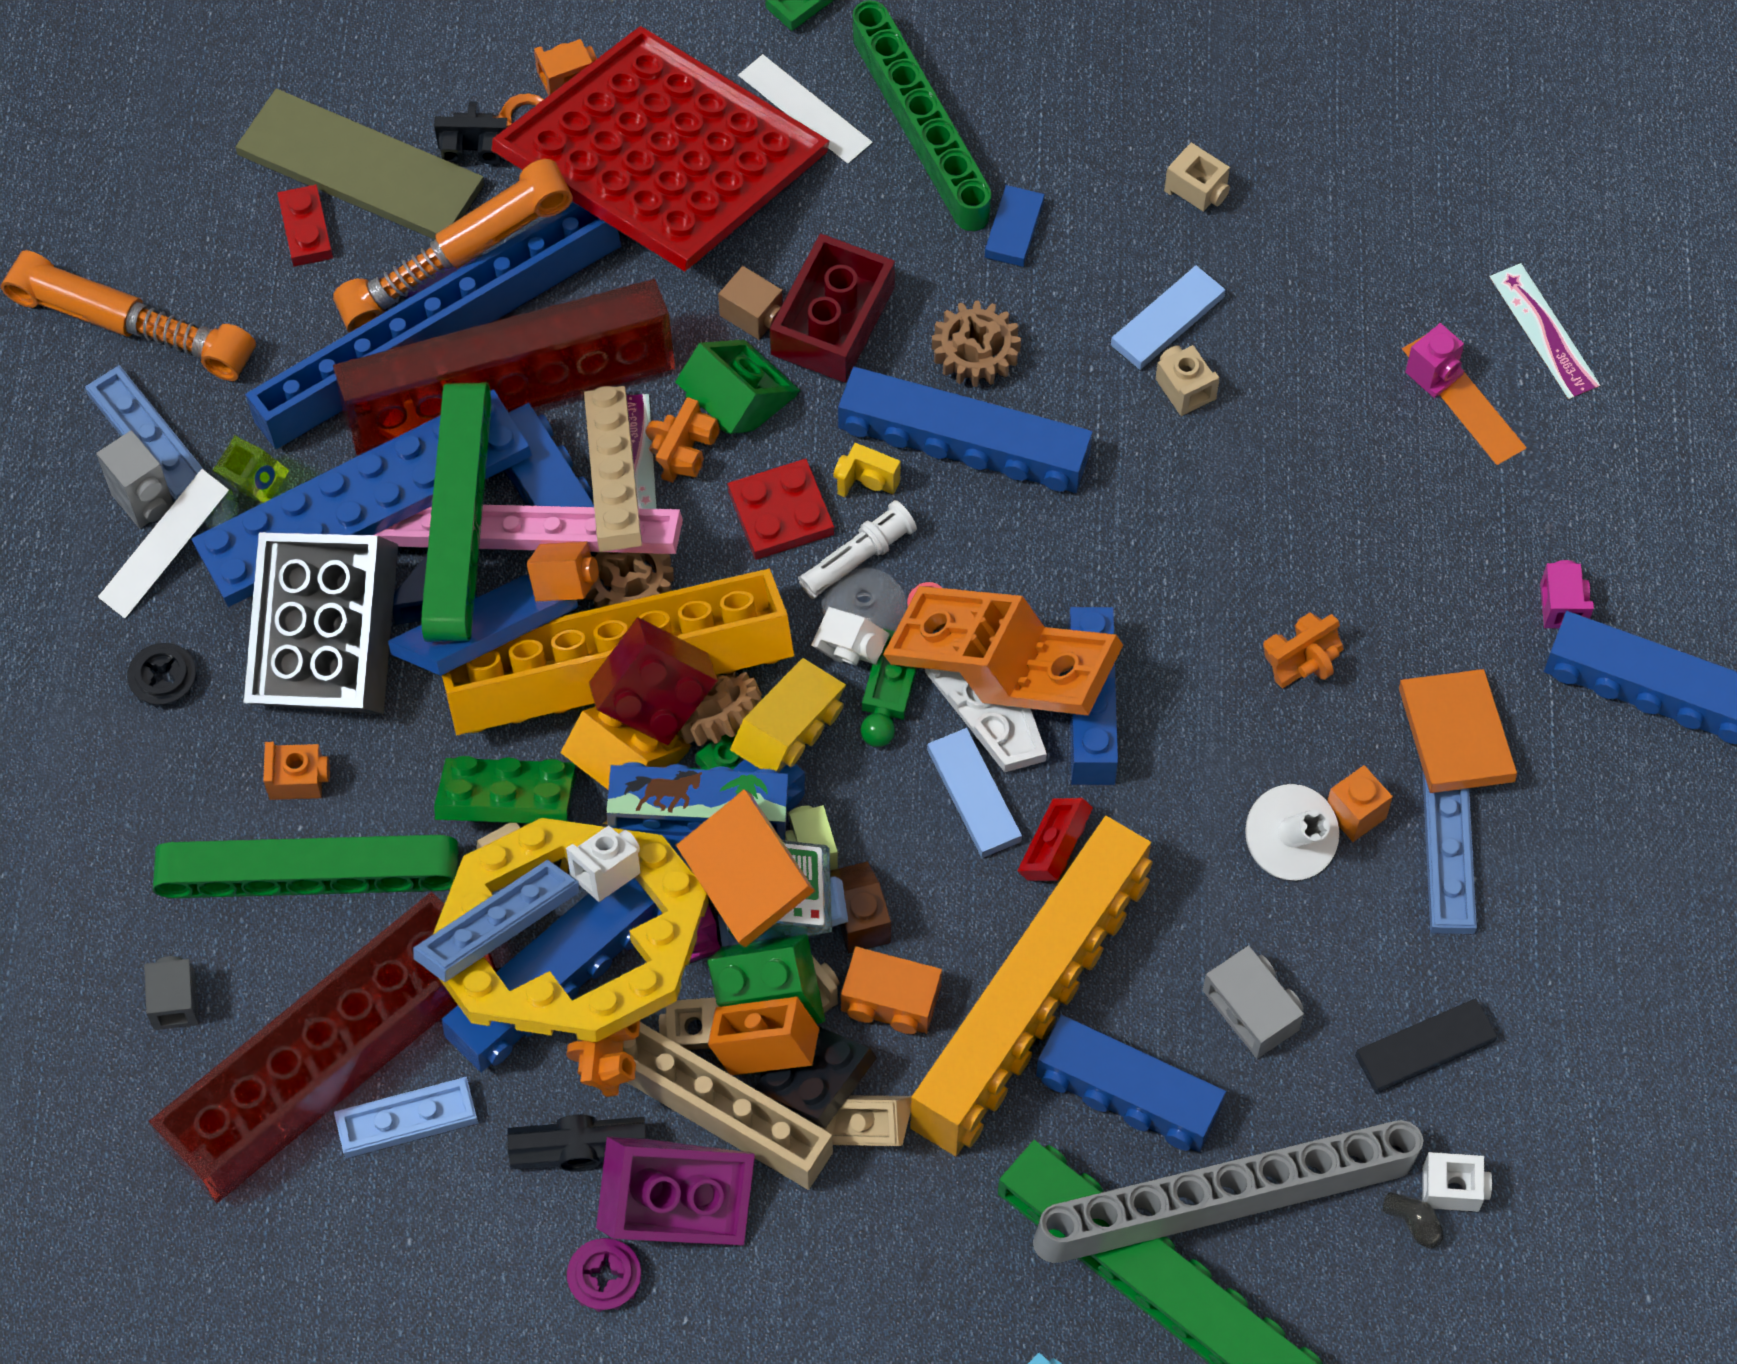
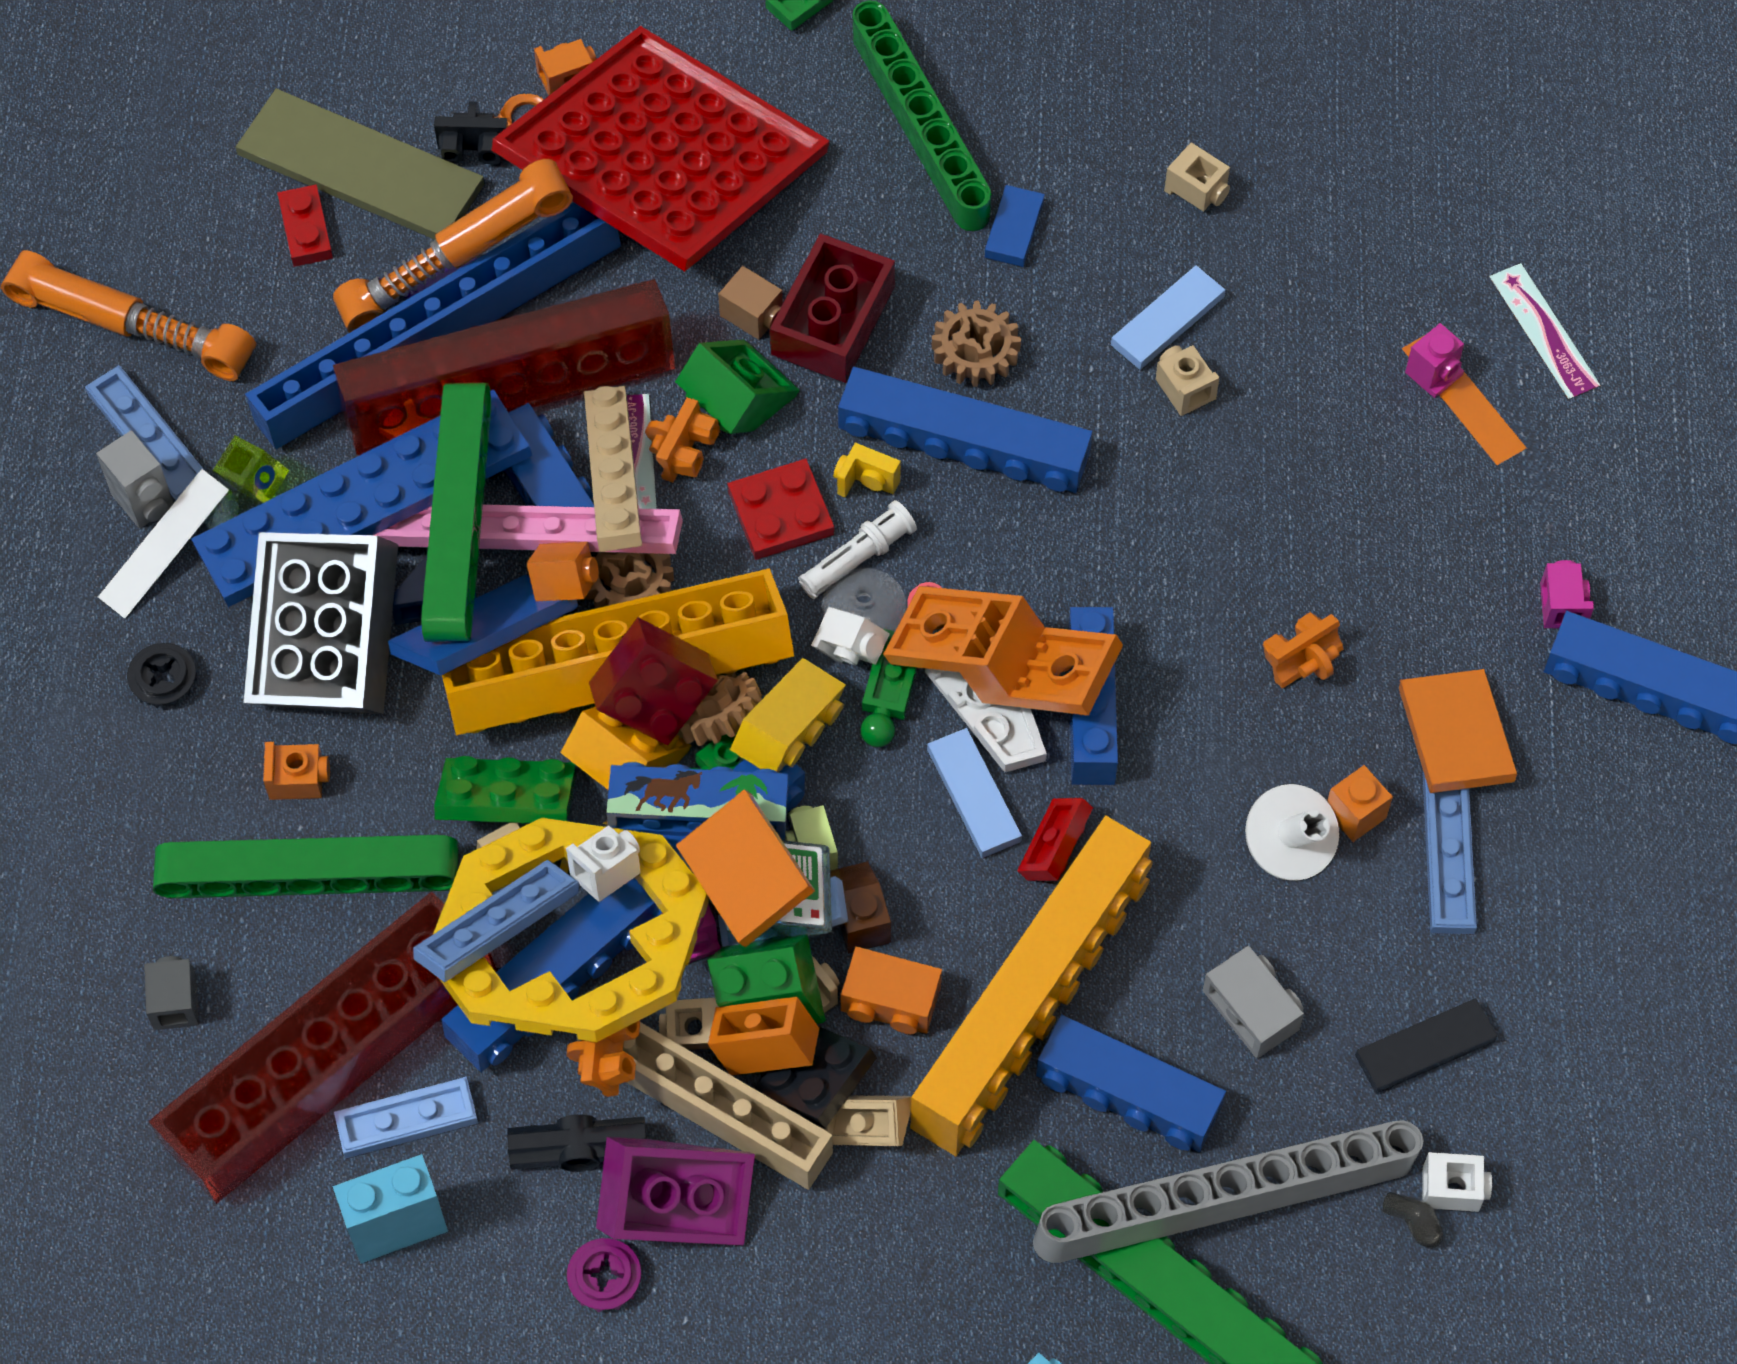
white sticker [738,54,873,163] -> none
none -> medium azure brick [332,1154,448,1263]

